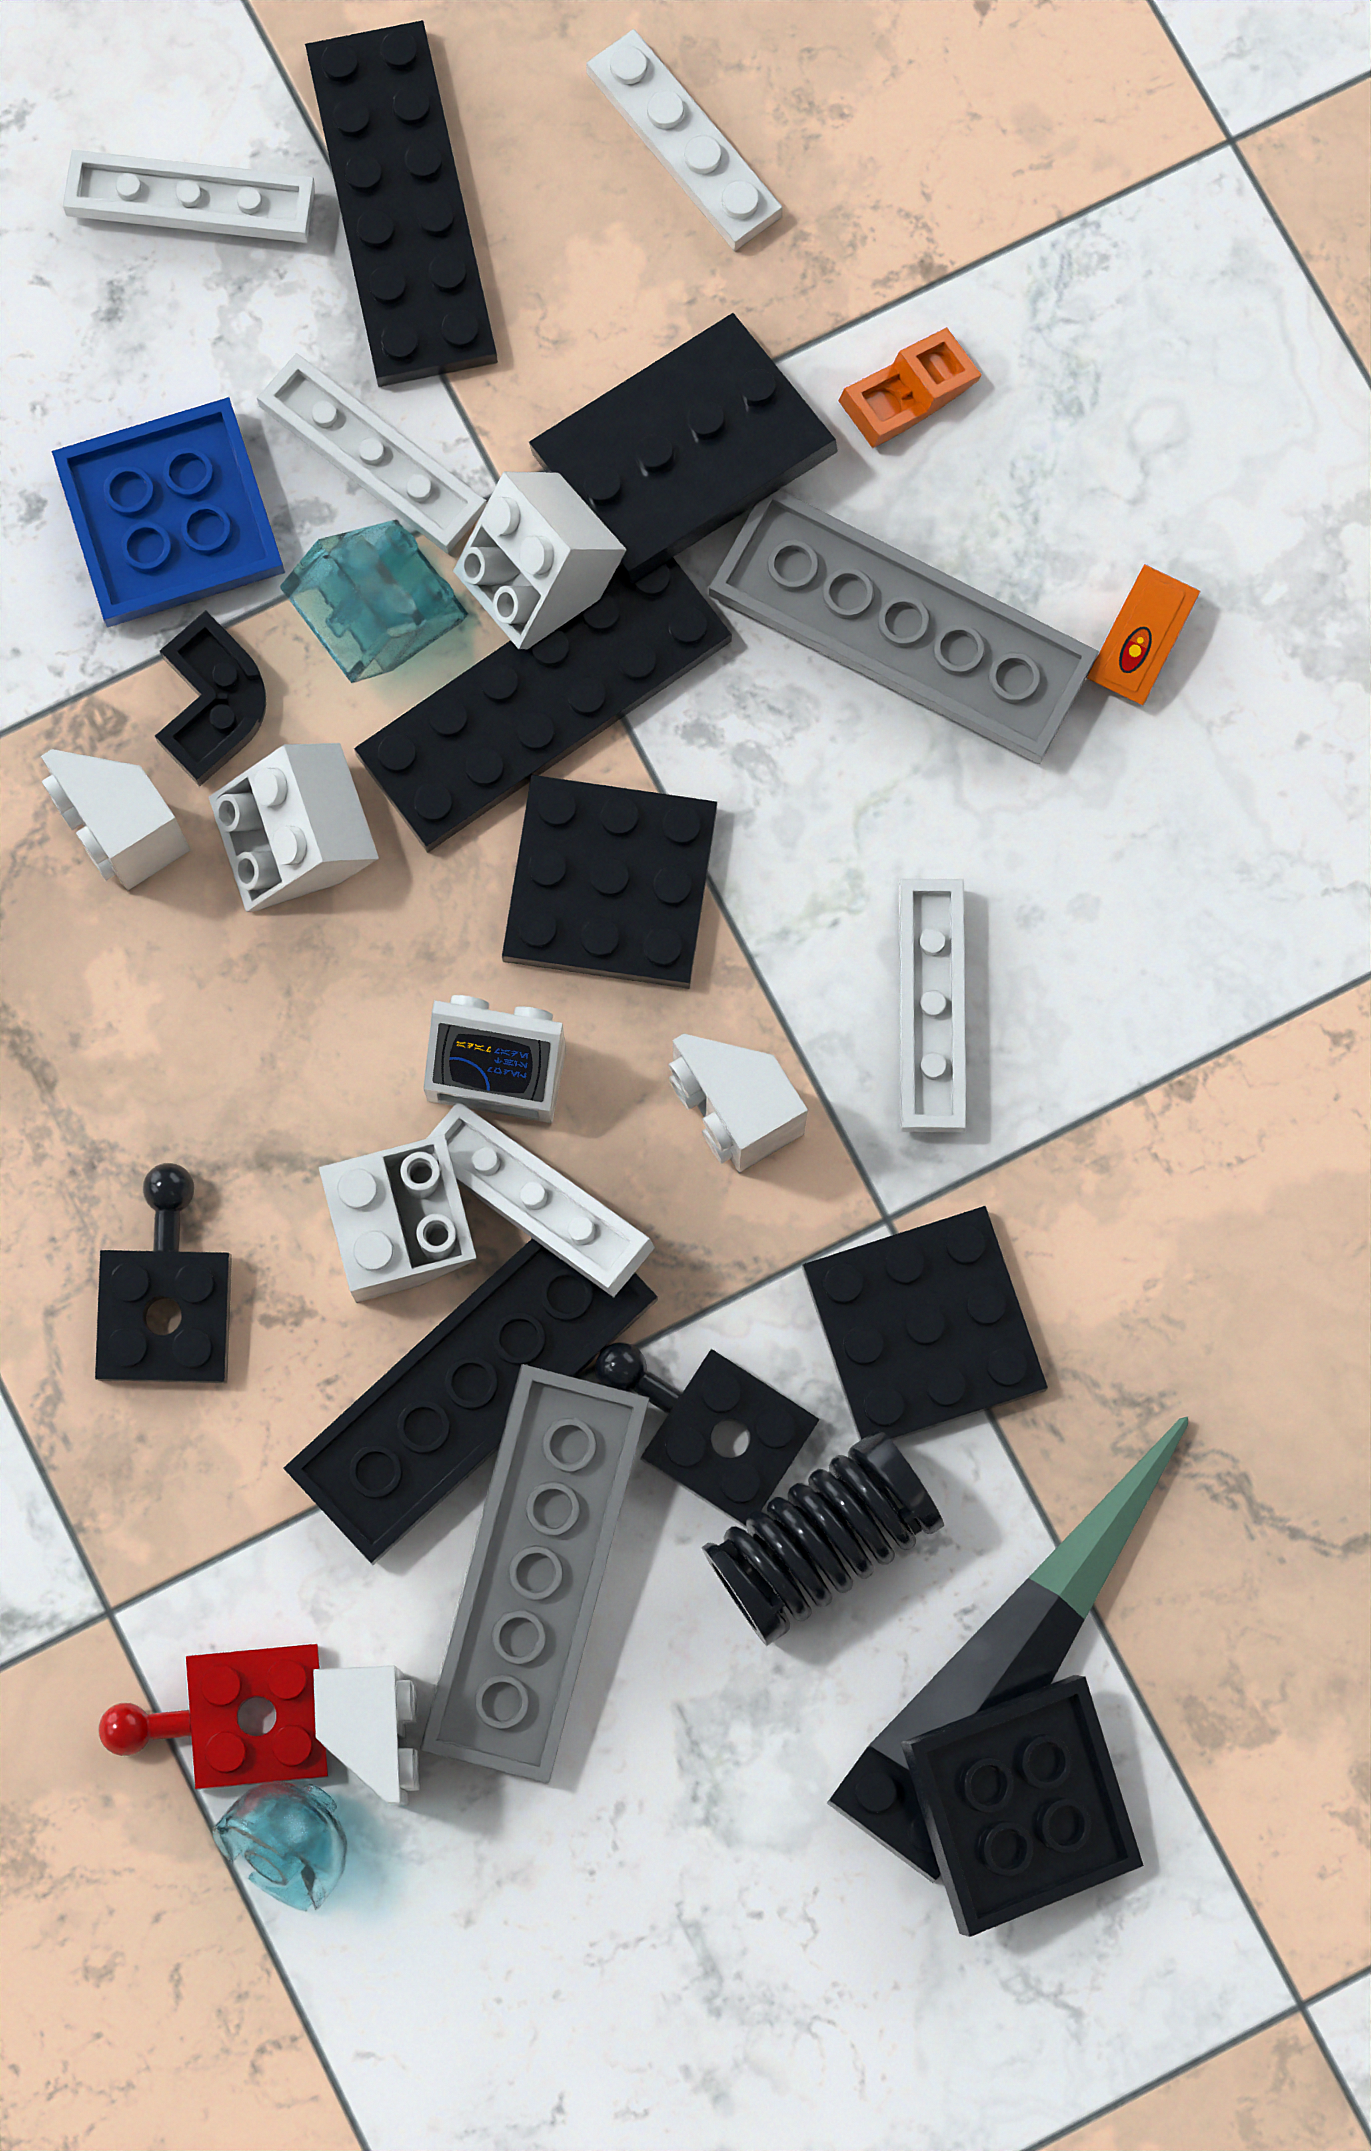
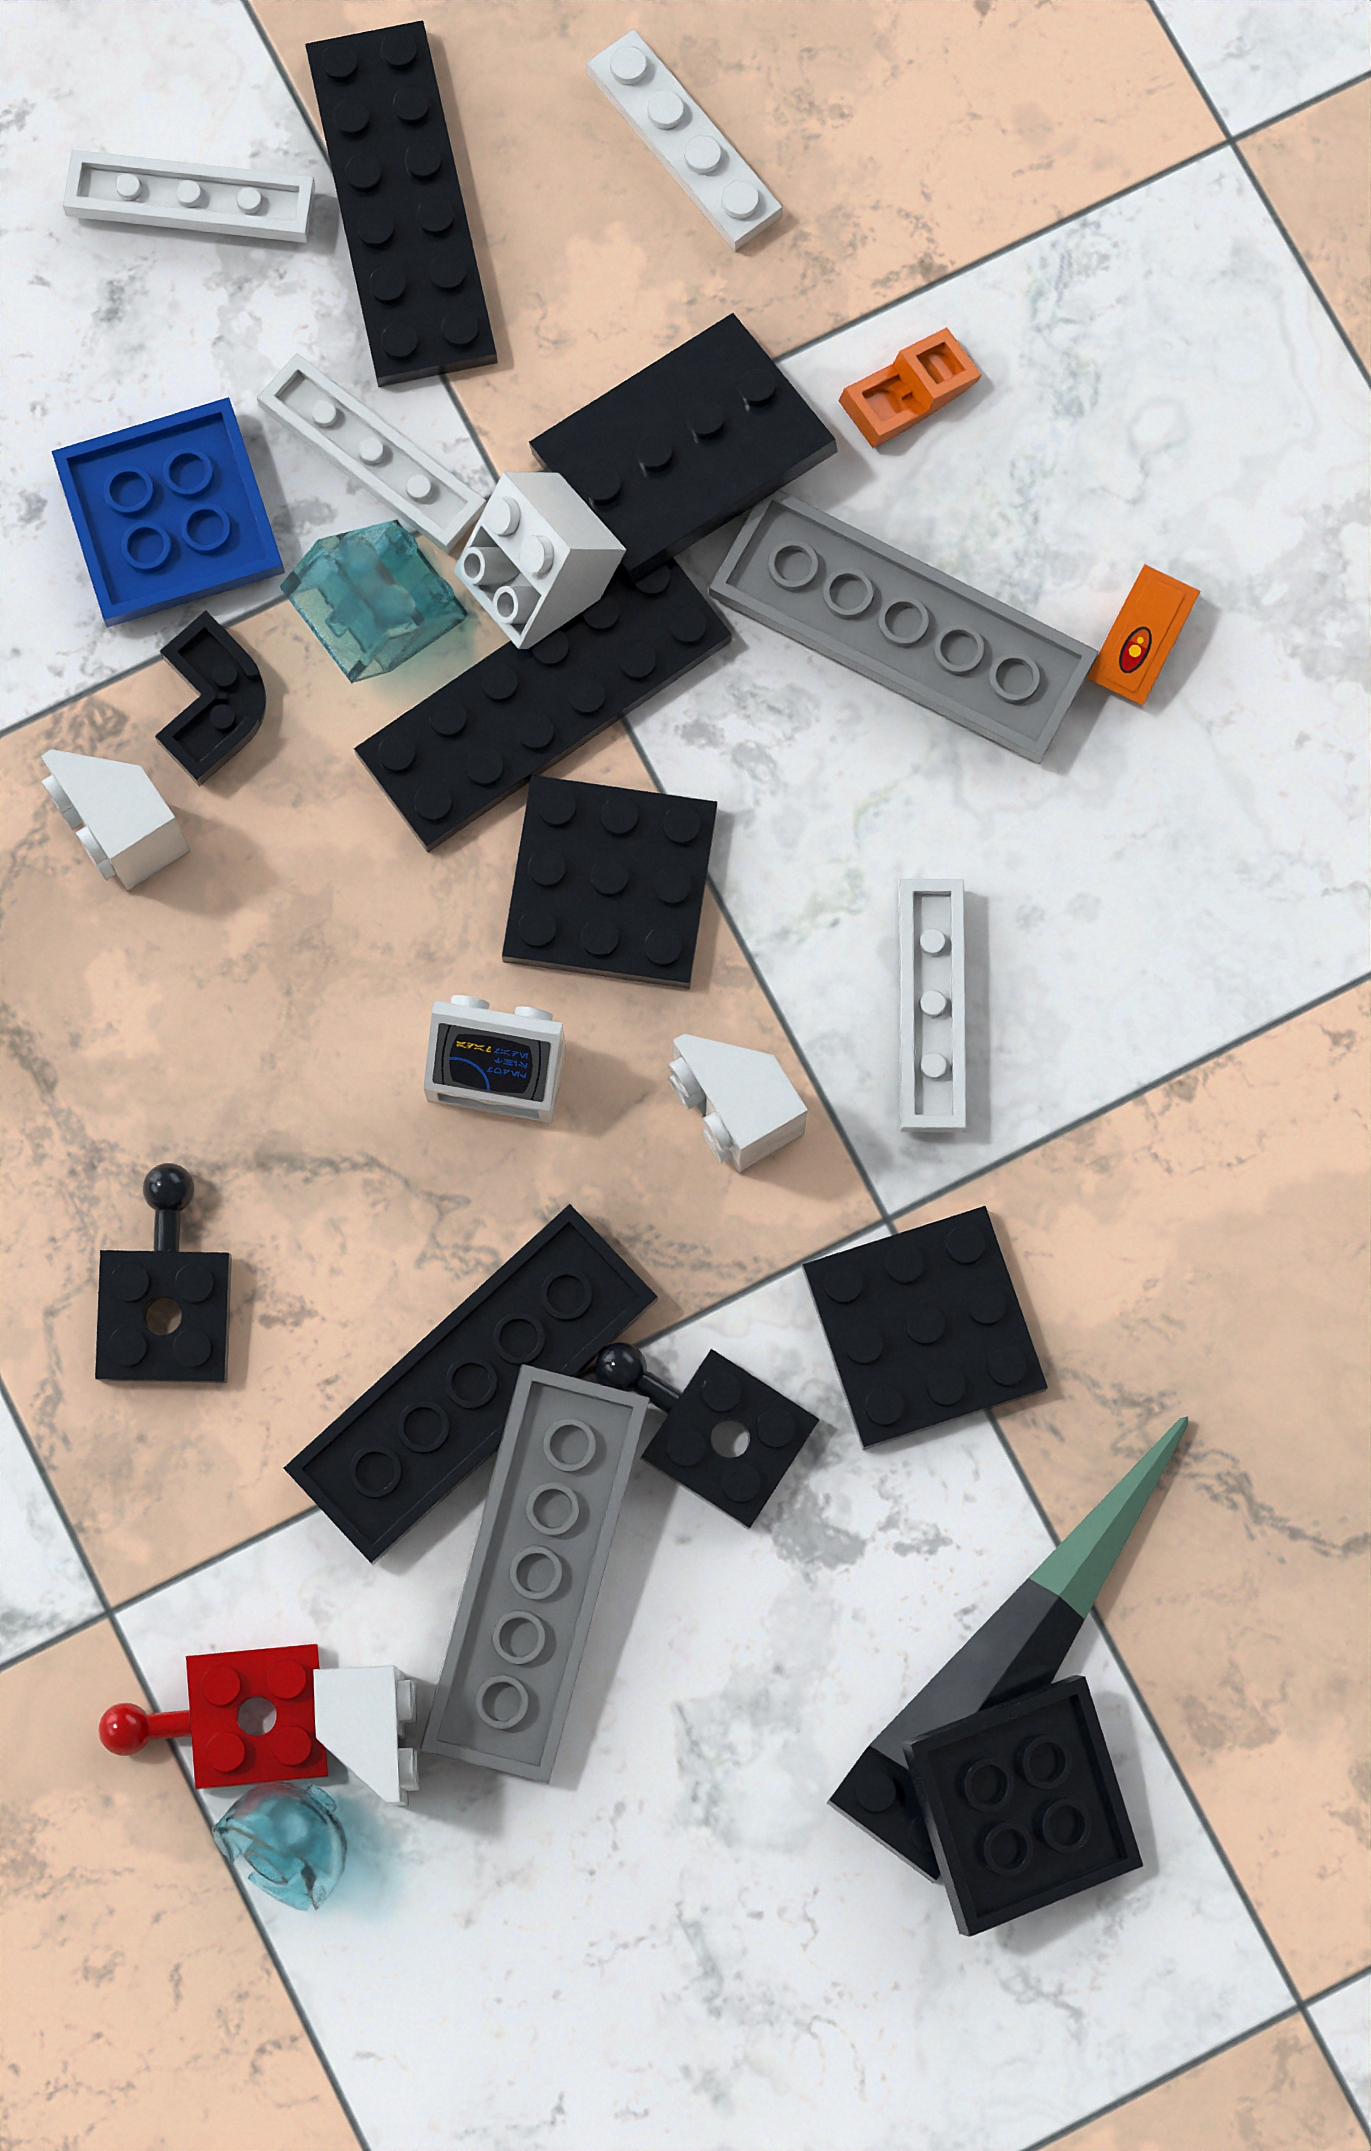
white slope [209,743,379,912] -> none
white slope [319,1134,477,1303] -> none
white plate [426,1101,655,1297] -> none
black piece [701,1428,945,1646] -> none

